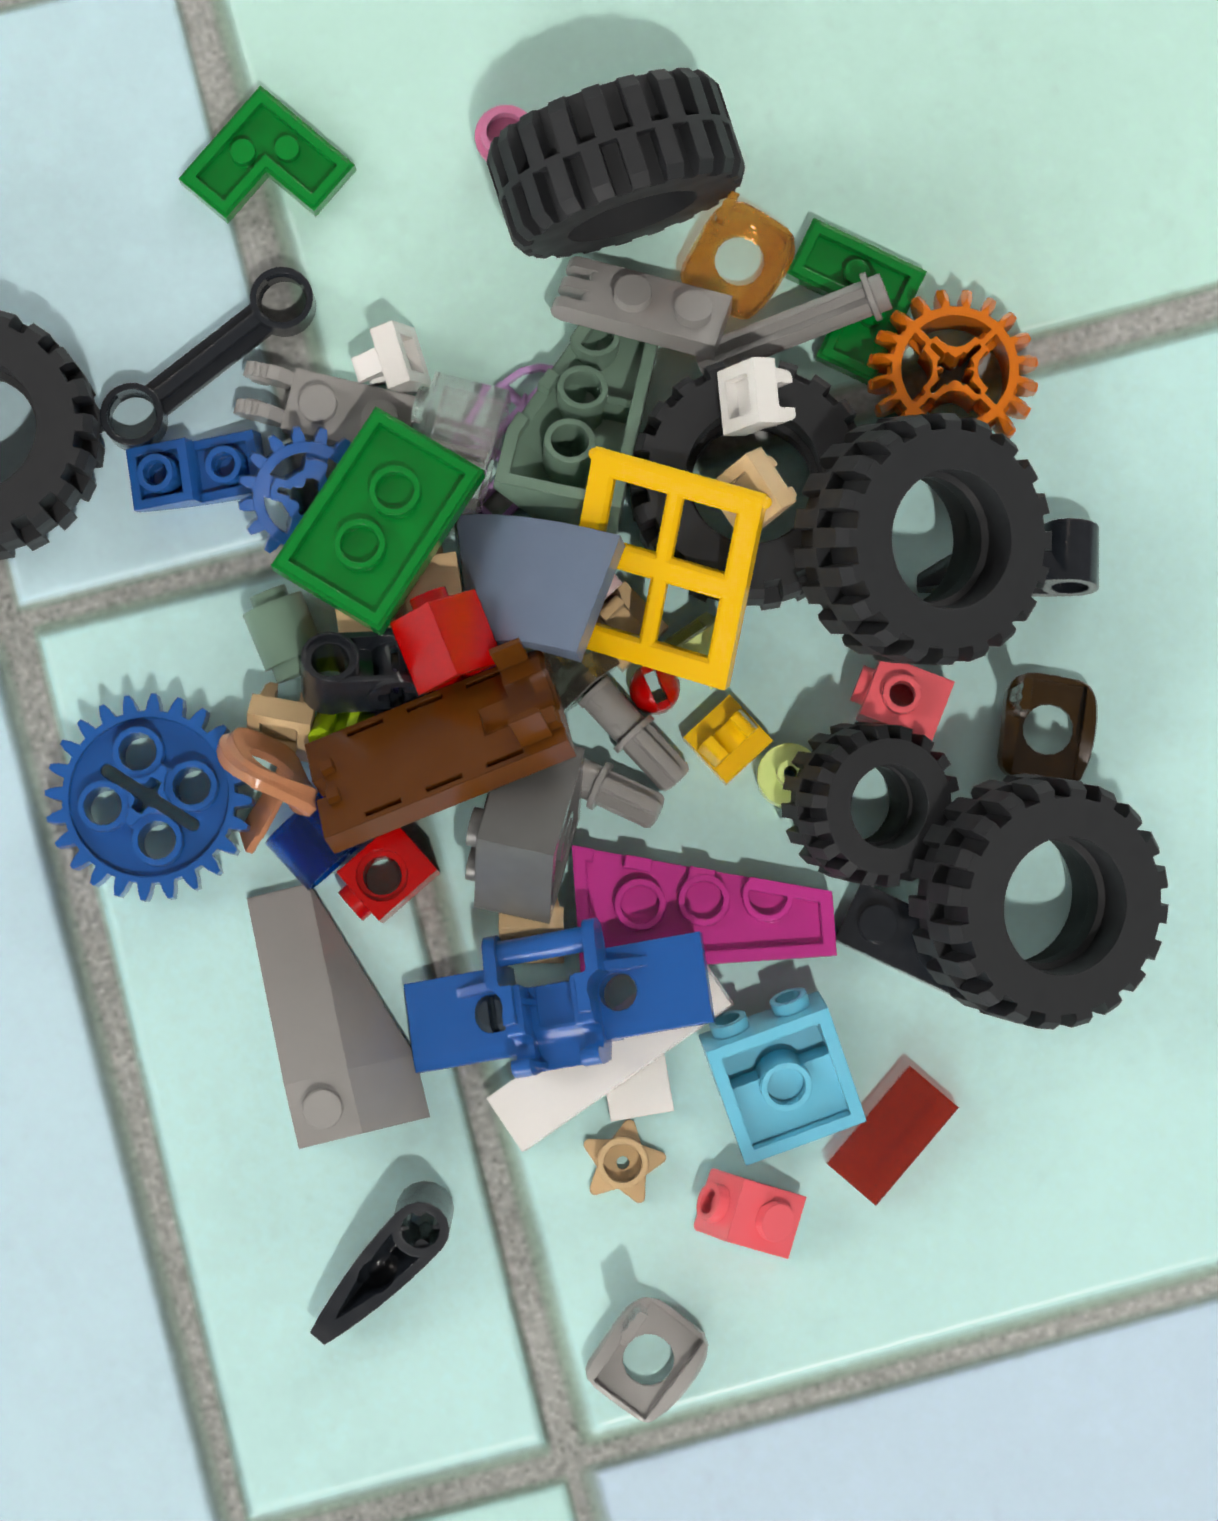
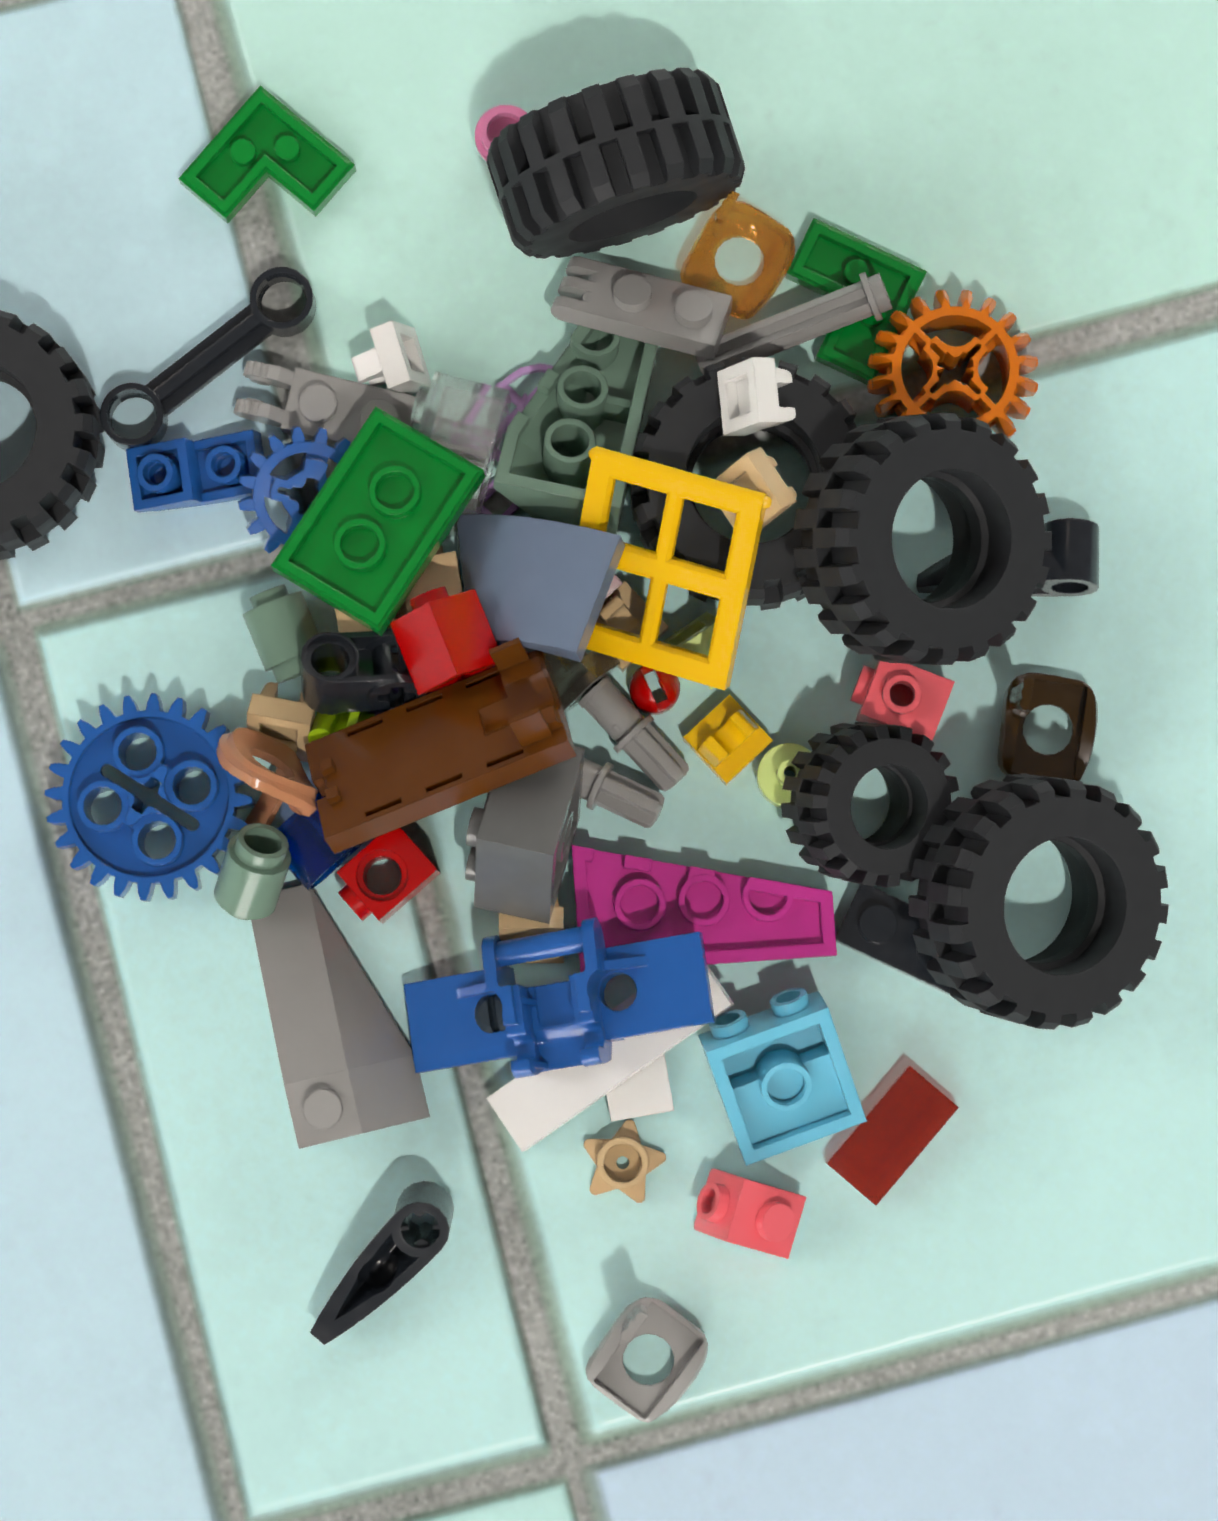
none -> sand green brick [214,823,291,920]

